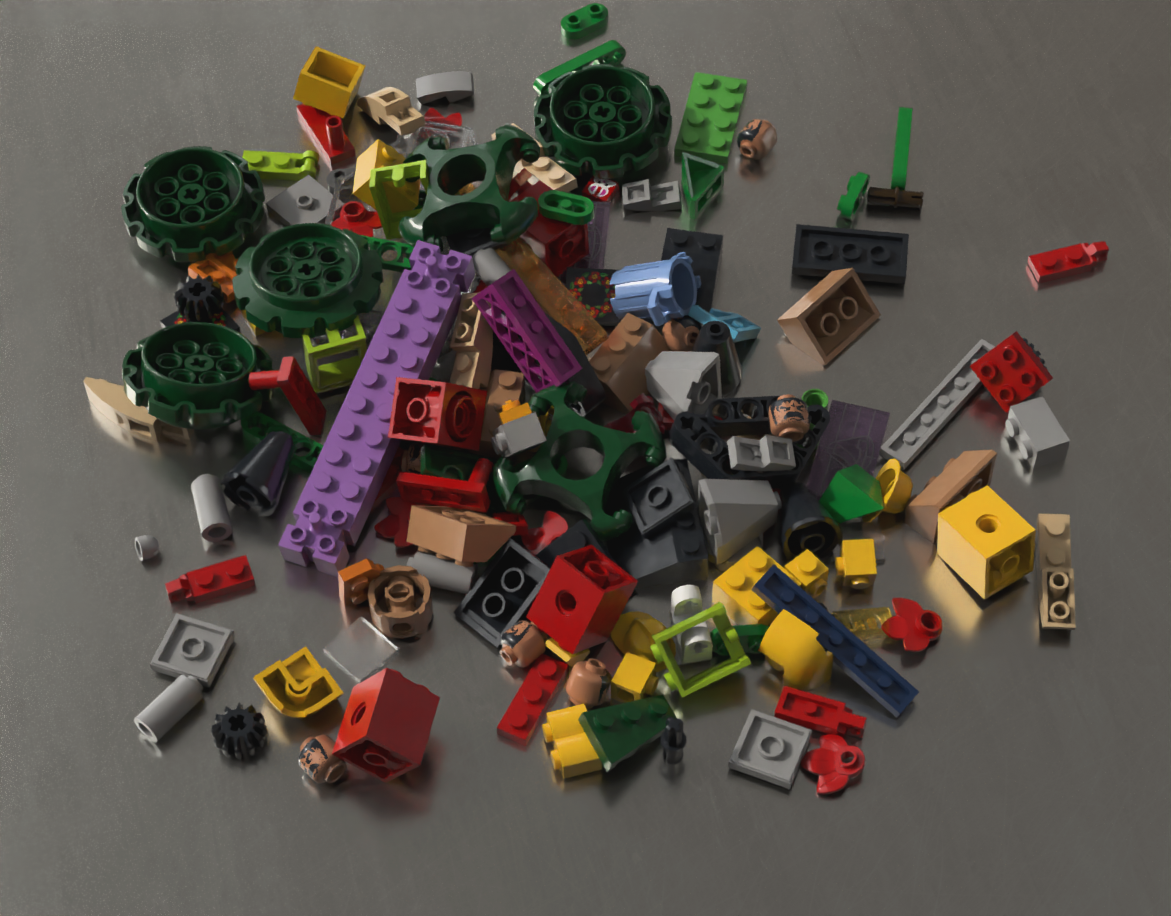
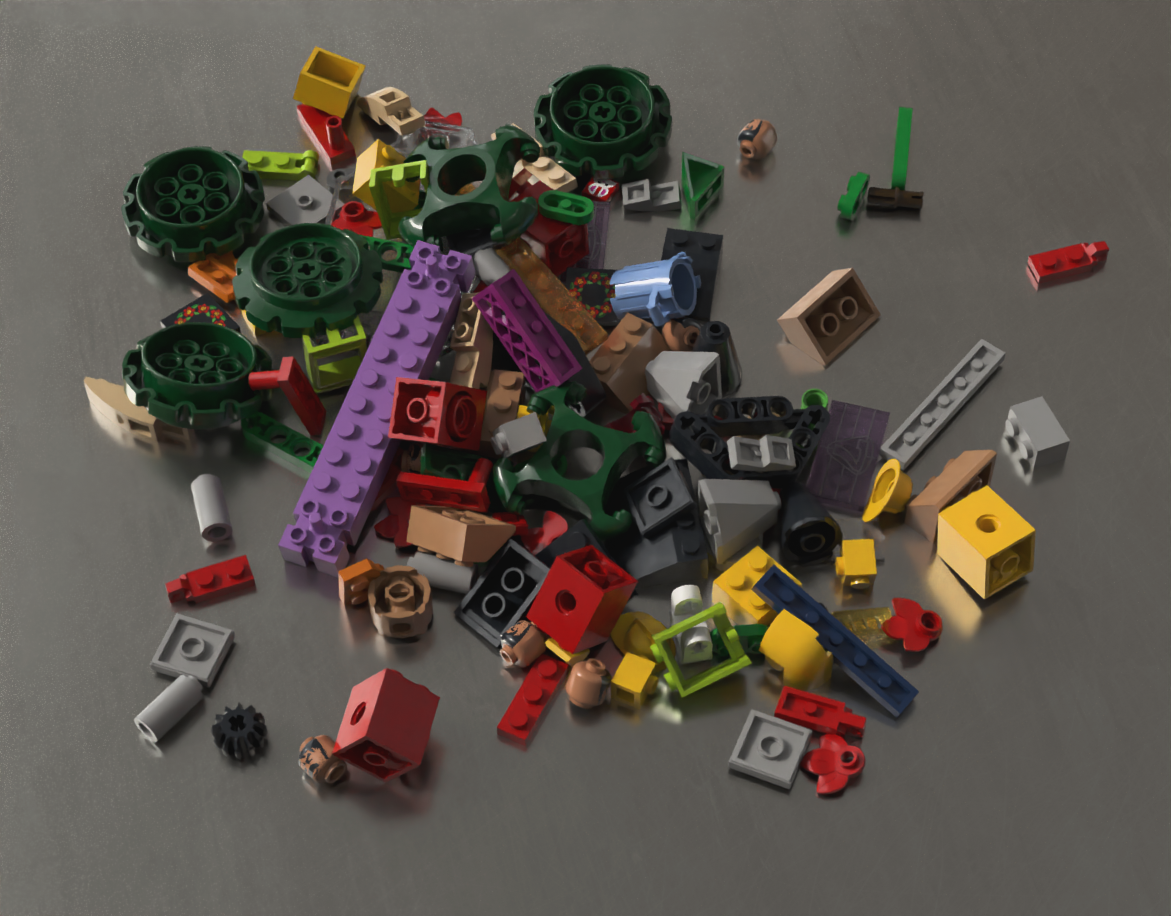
light grey hinge [135,535,159,561] -> none
black gear [174,274,224,322] -> none
black cone [220,431,295,516] -> none
yellow brick [253,646,344,719] -> none
clear piece [323,616,399,683] -> none
light grey slope [416,71,474,105] -> none
light orange plate [498,399,532,424] -> none
green beam [533,40,626,96] -> none
yellow brick [542,704,602,779] -> none
green plate [561,3,608,40] -> none
dark green wing [578,694,677,772] -> none
black axle [661,717,687,764] -> none
bright green plate [674,72,747,164] -> none
medium azure wing [688,305,761,342] -> none
nougat head [768,394,810,442] -> none
yellow brick [784,549,829,599] -> none
black plate [792,224,909,284] -> none
green slope [819,464,884,526] -> none
red plate [970,331,1053,413] -> none
tan slope [1036,514,1076,630] -> none

